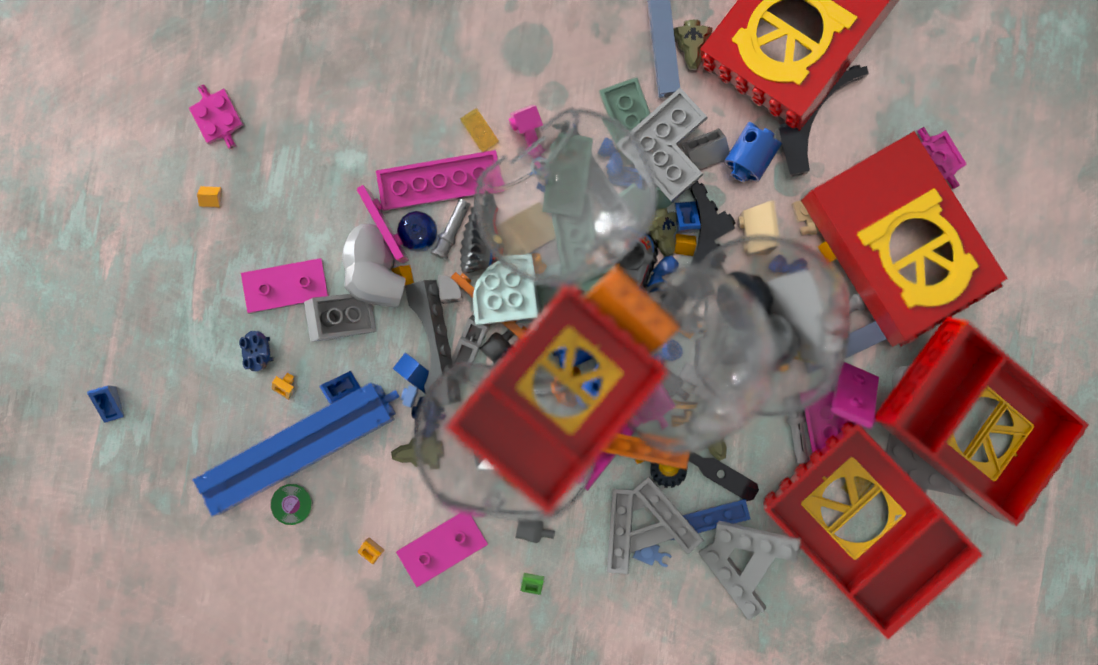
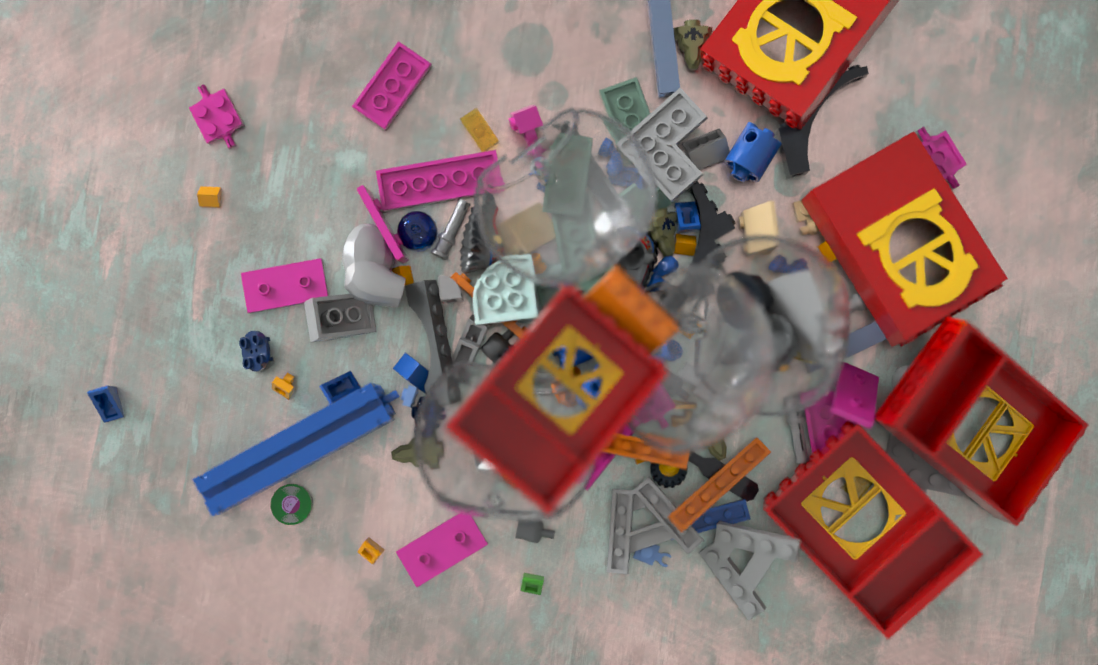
none -> dark pink plate [352,41,432,131]
none -> orange plate [667,437,771,533]

